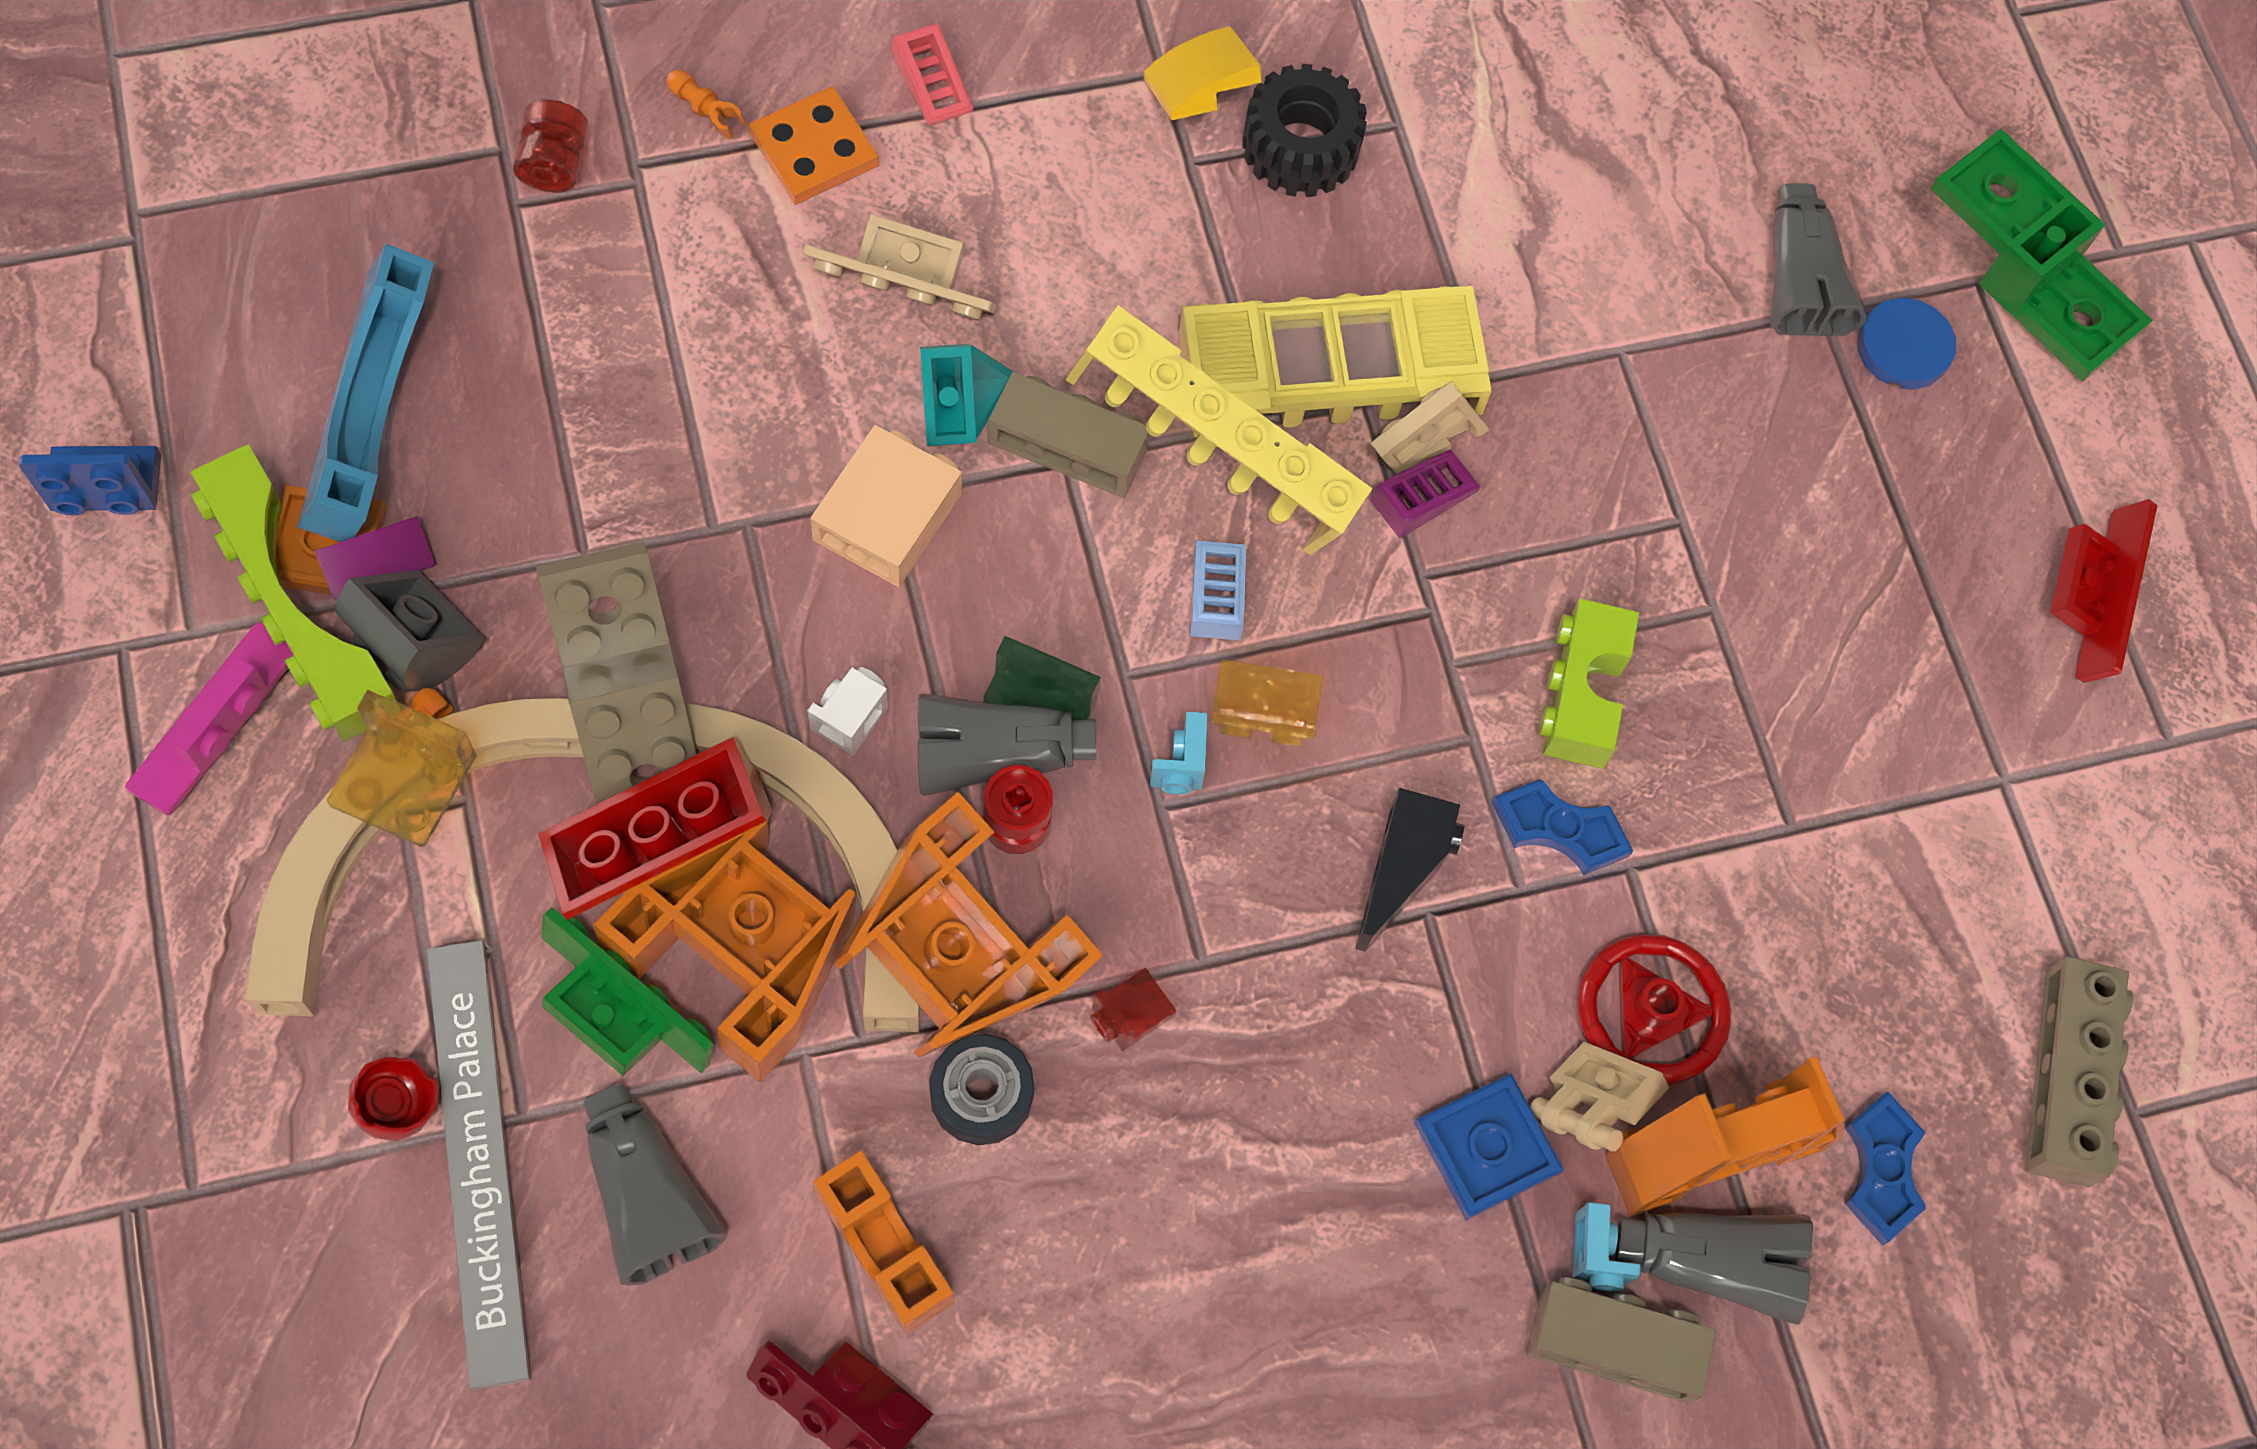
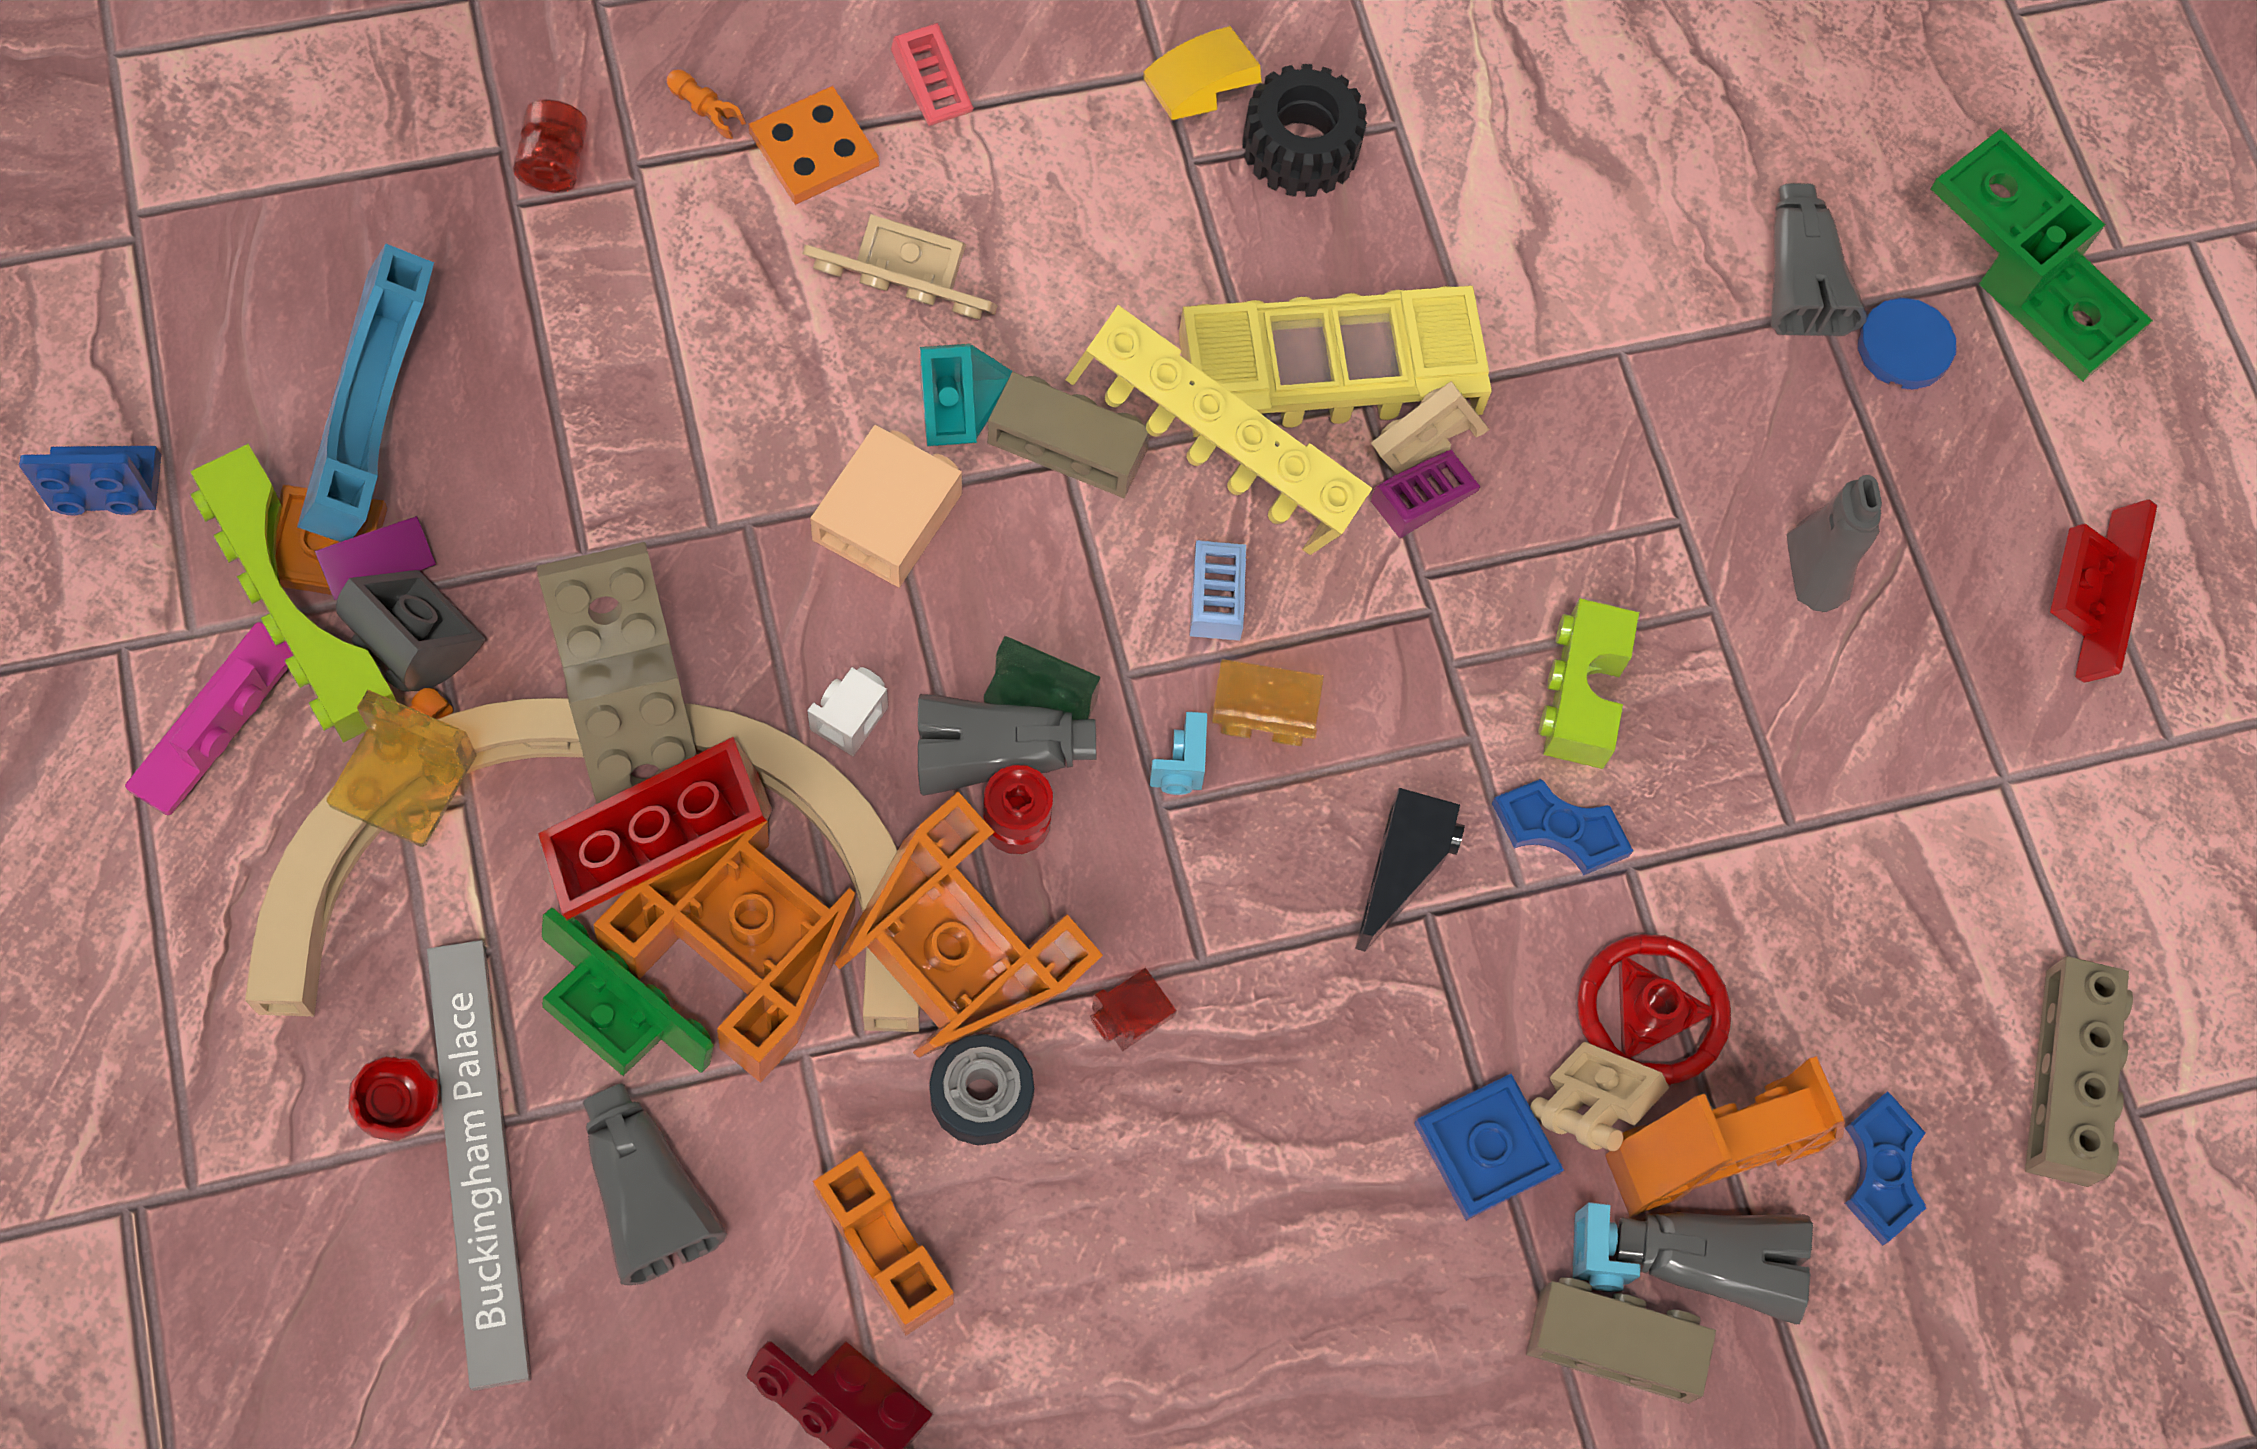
none -> dark grey piece [1787,475,1882,612]

